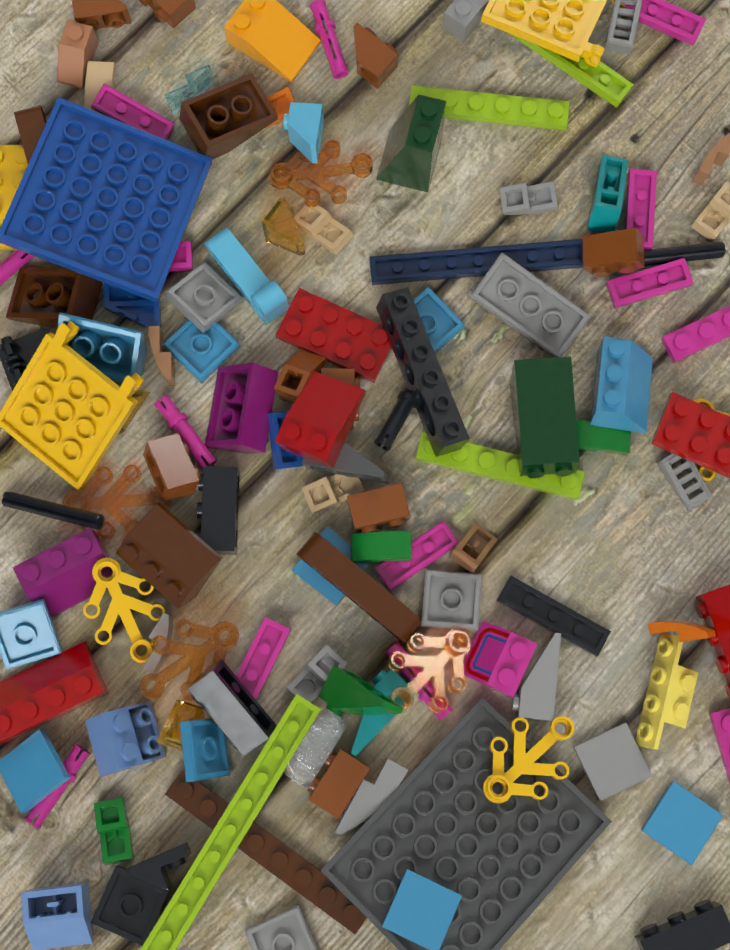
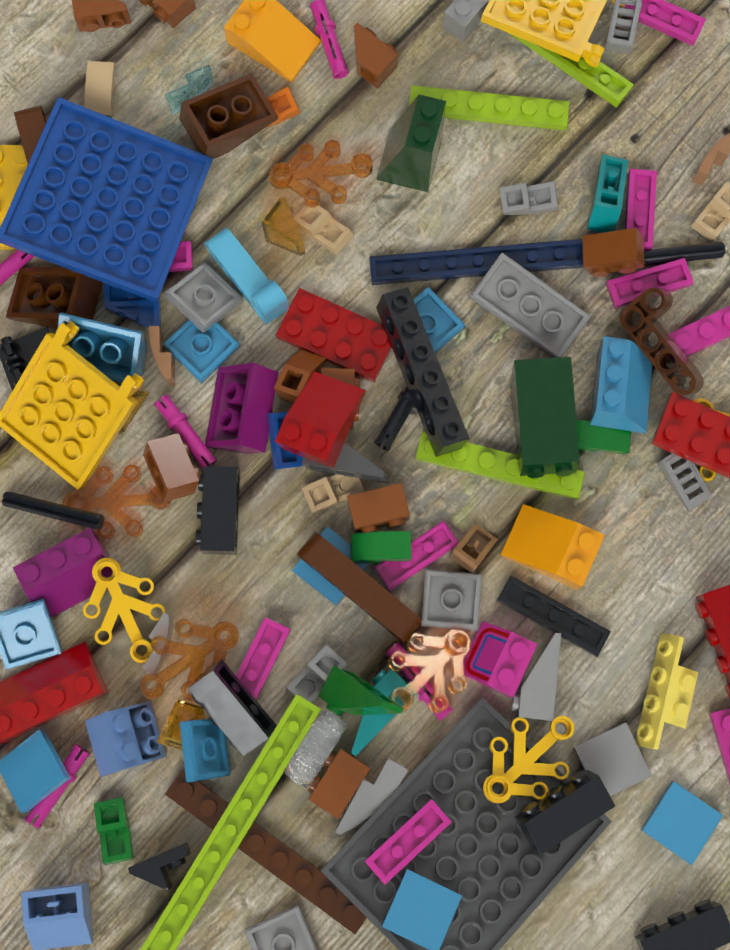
nougat slope [57,20,99,89] -> none
dark pink tile [91,83,175,140] -> none
black plate [91,865,171,946] -> none
reddish brown slope [116,503,223,609] -> none
medium azure slope [283,102,324,164] -> none
orange slope [648,620,716,642] -> none
none -> dark pink plate [364,799,451,885]
none -> light orange slope [500,504,605,590]
none -> black brick [515,770,615,855]
none -> reddish brown beam [620,287,704,395]

